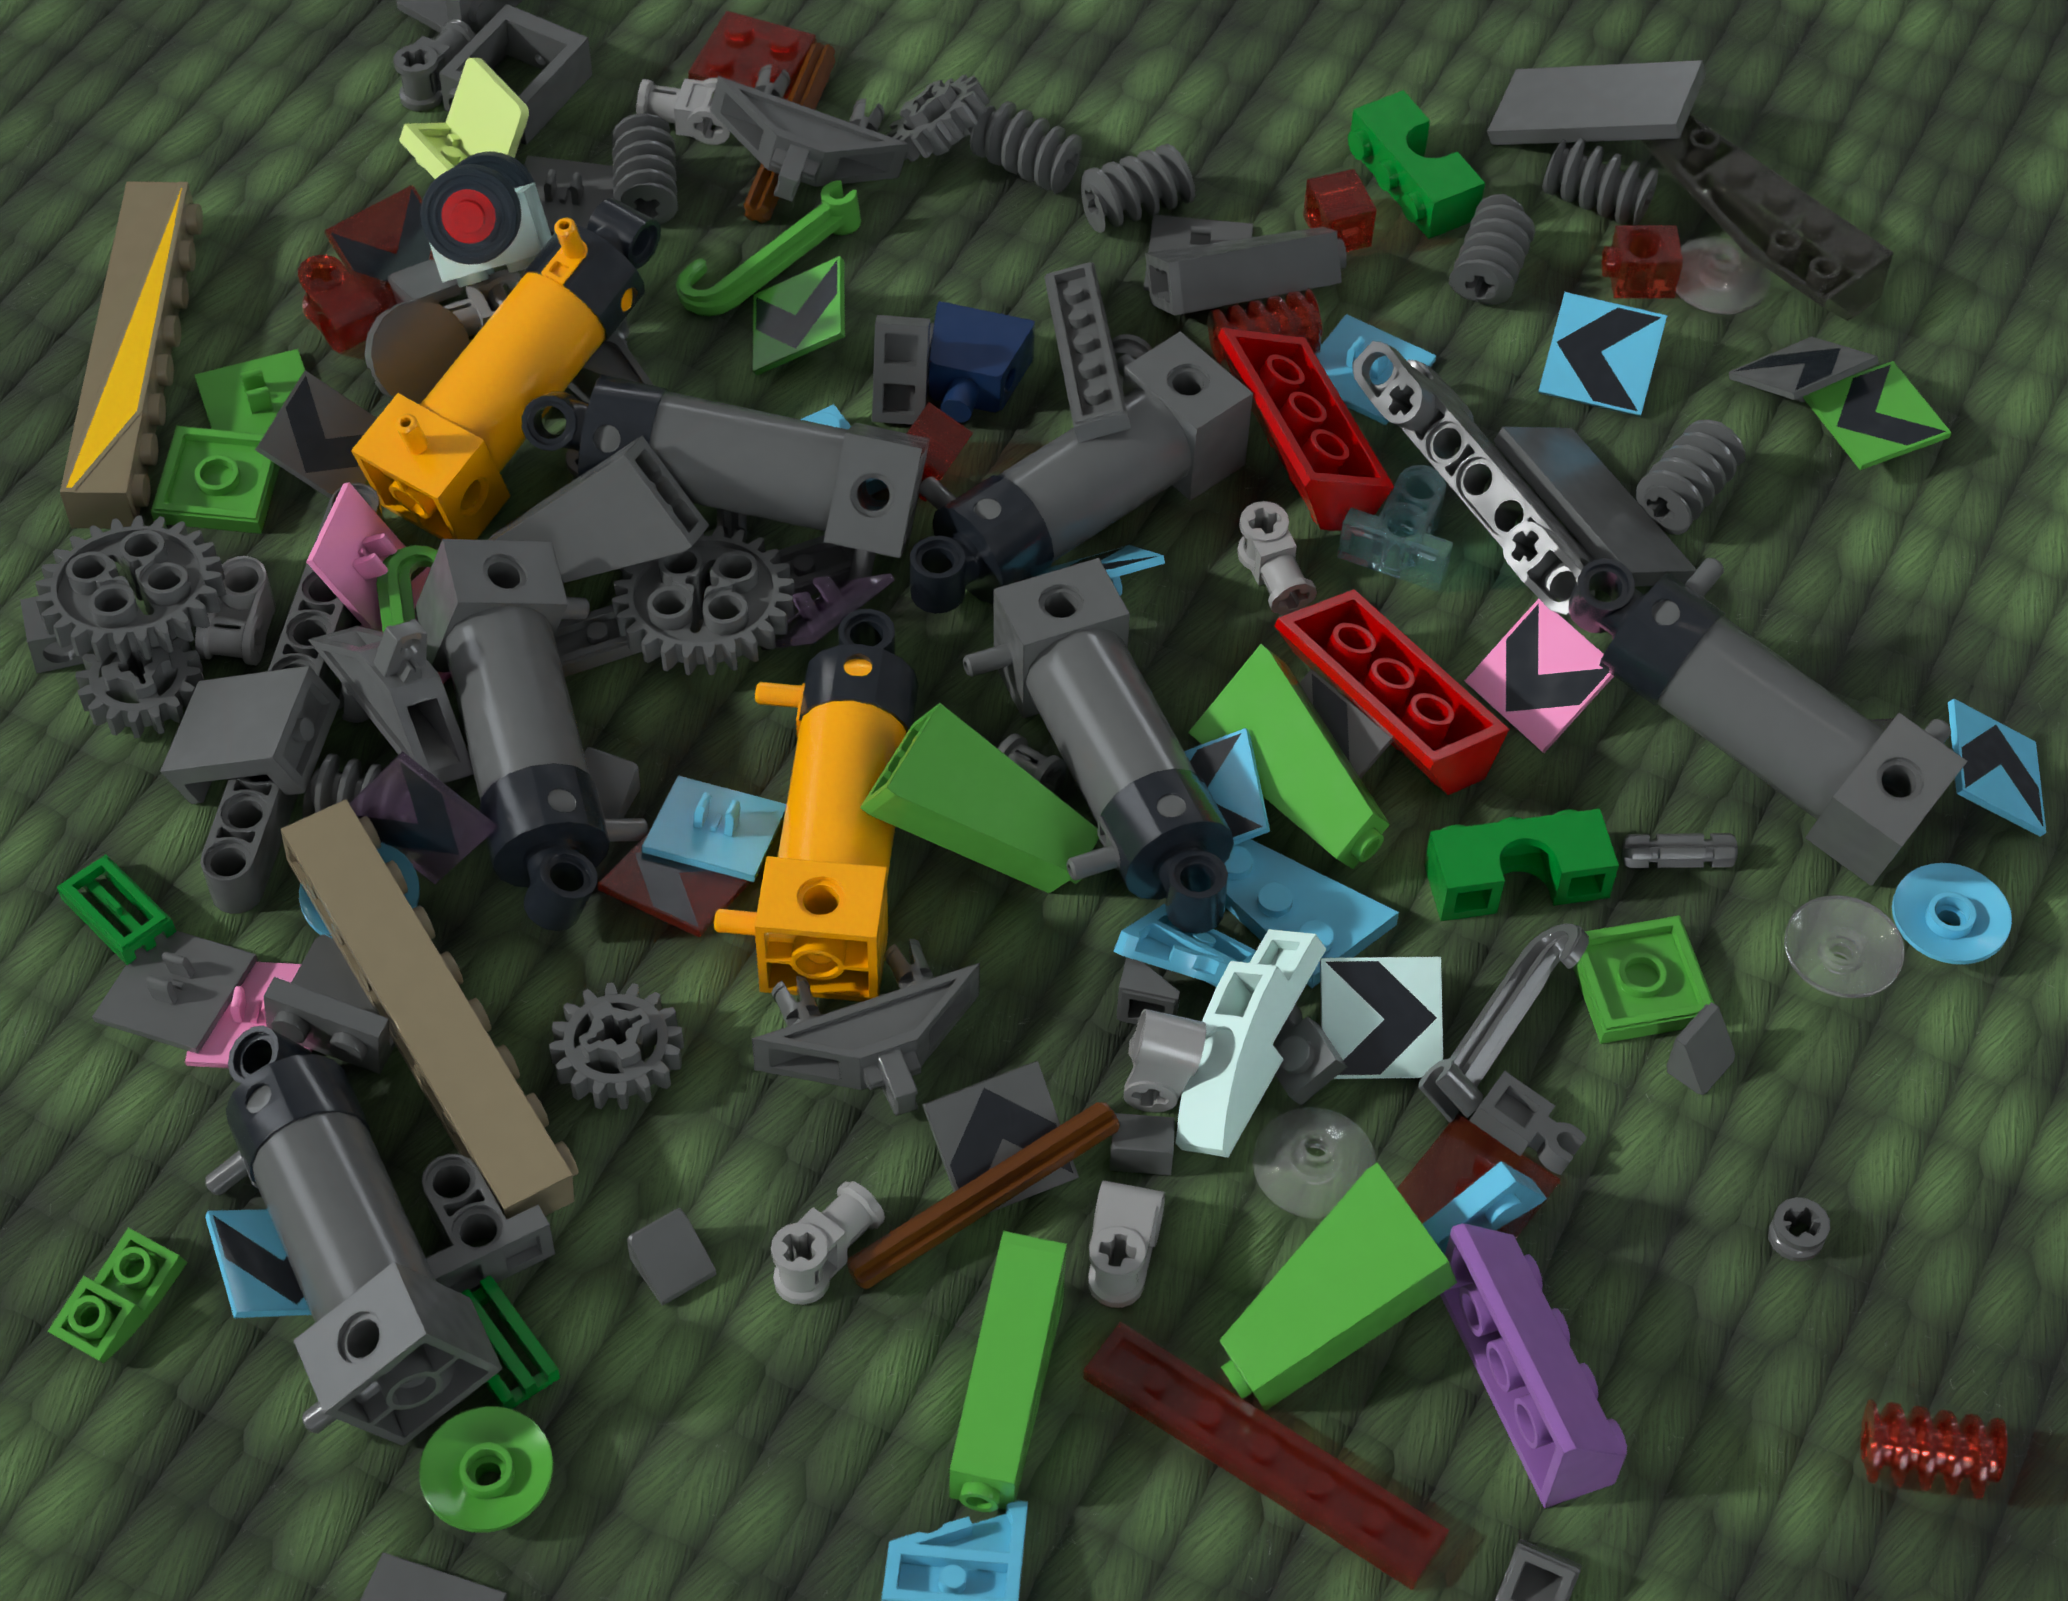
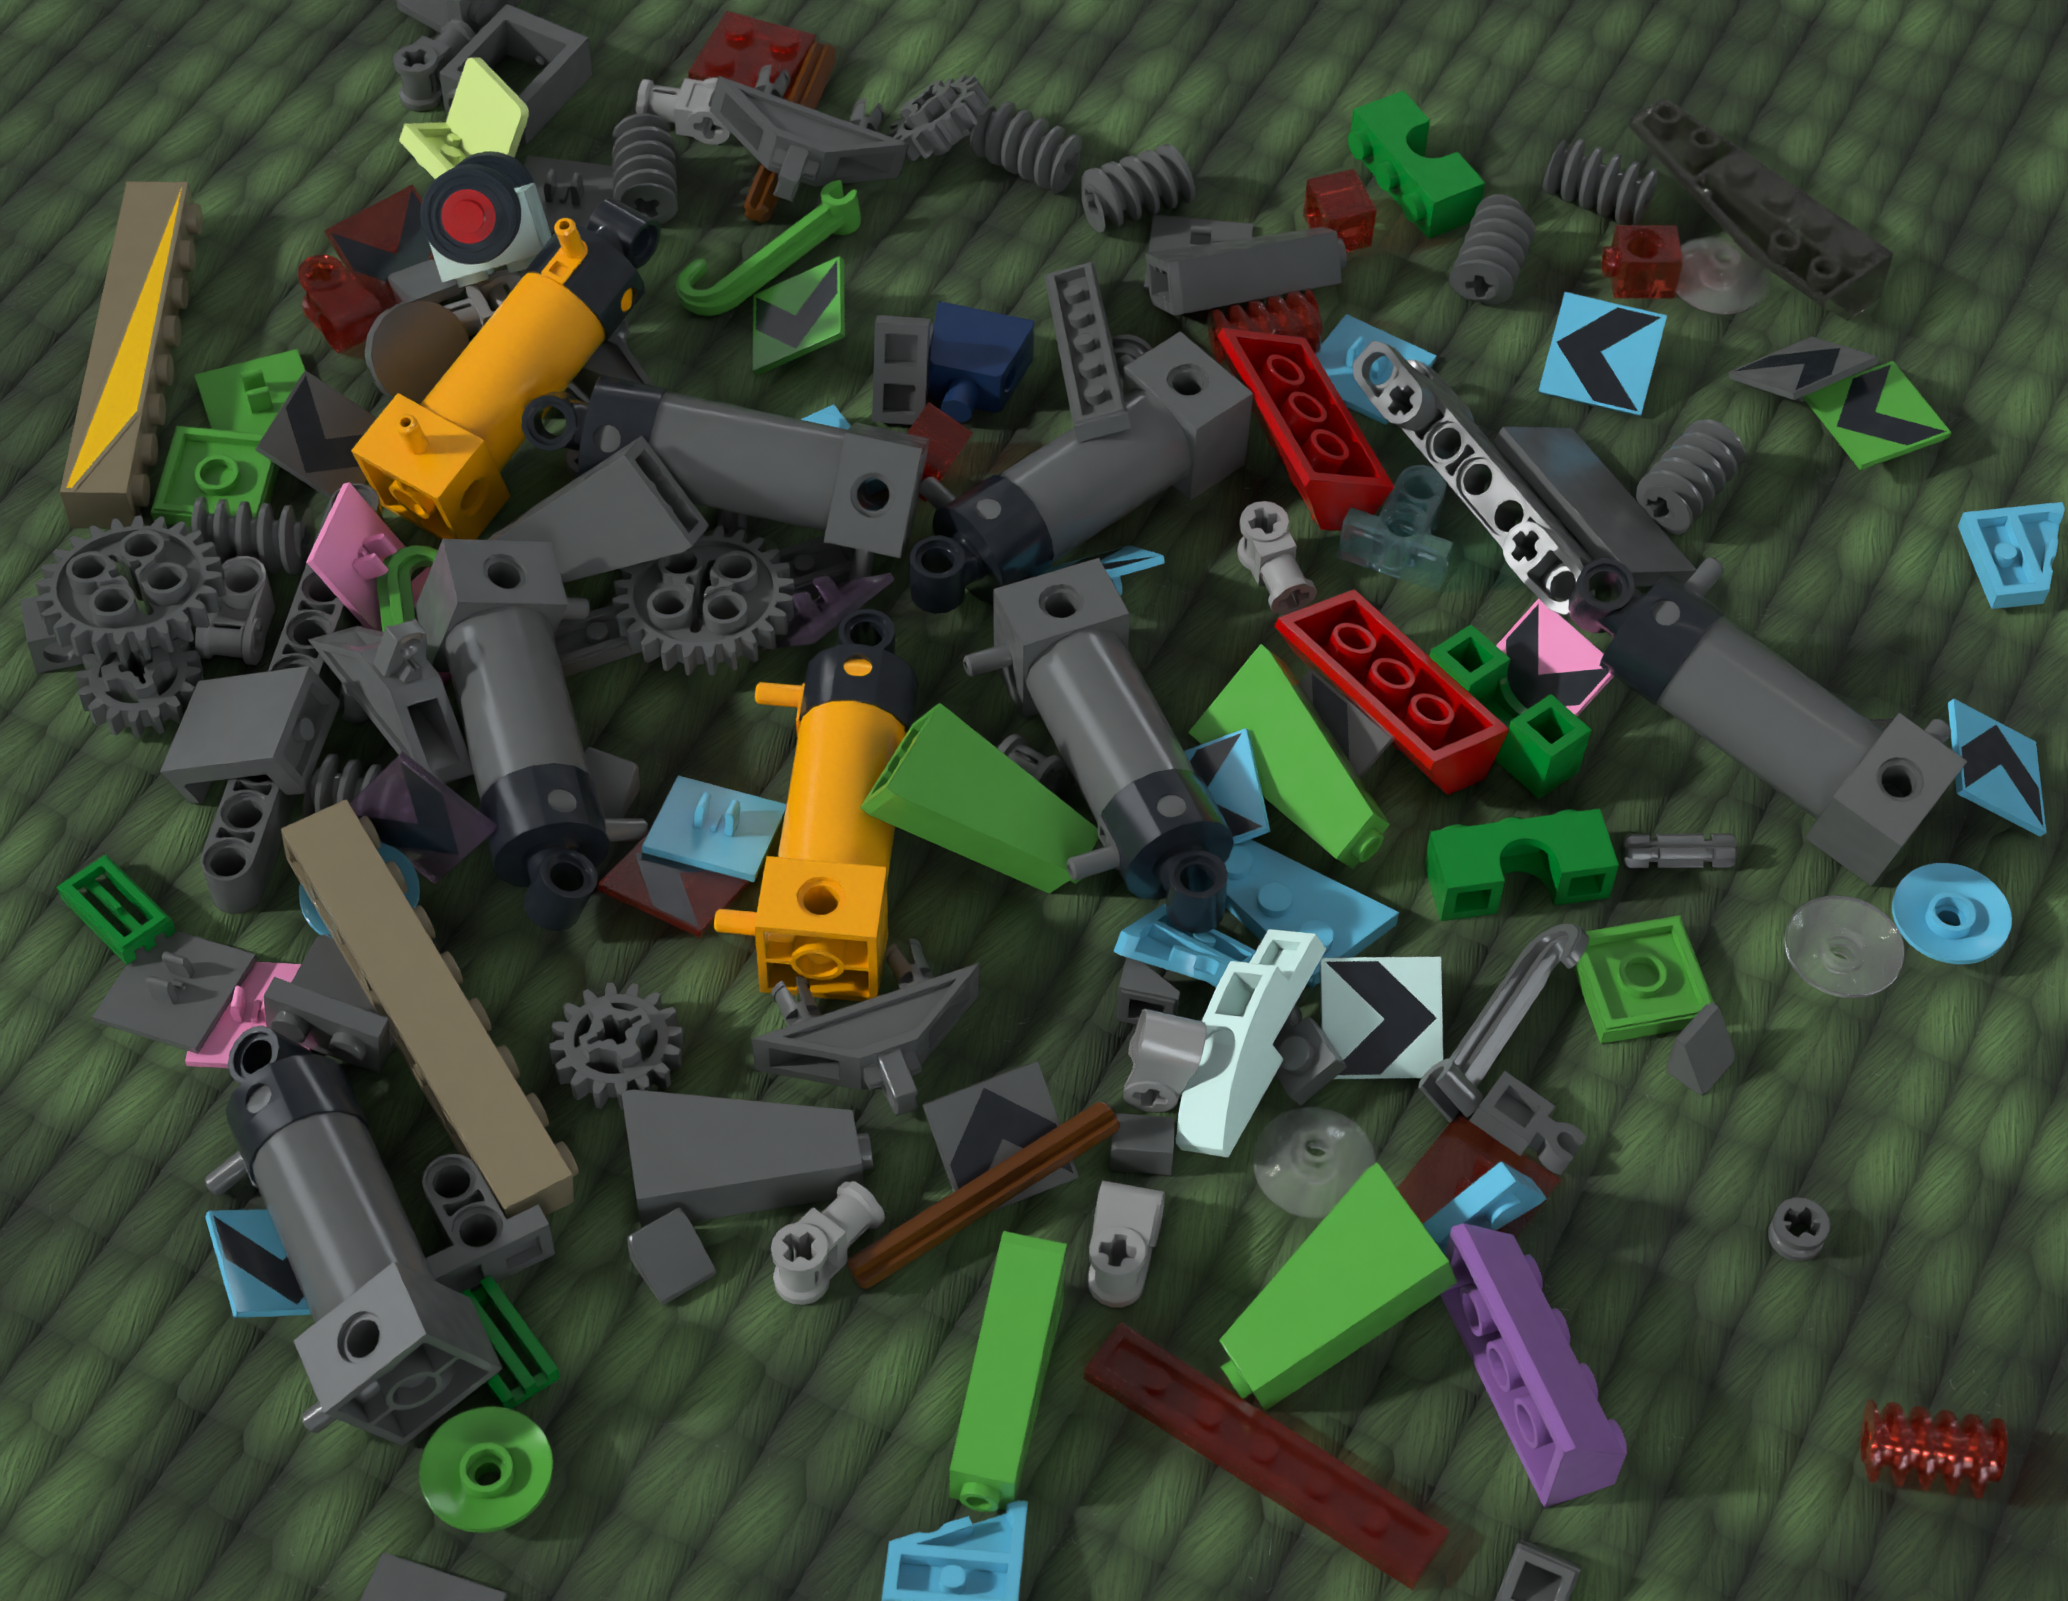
bright green slope [47,1227,187,1364] -> none
dark grey tile [1487,60,1706,145] -> none
none -> dark grey piece [191,497,315,576]
none -> dark grey slope [621,1090,873,1229]
none -> green arch [1429,624,1592,799]
none -> medium azure wing [1958,502,2065,609]

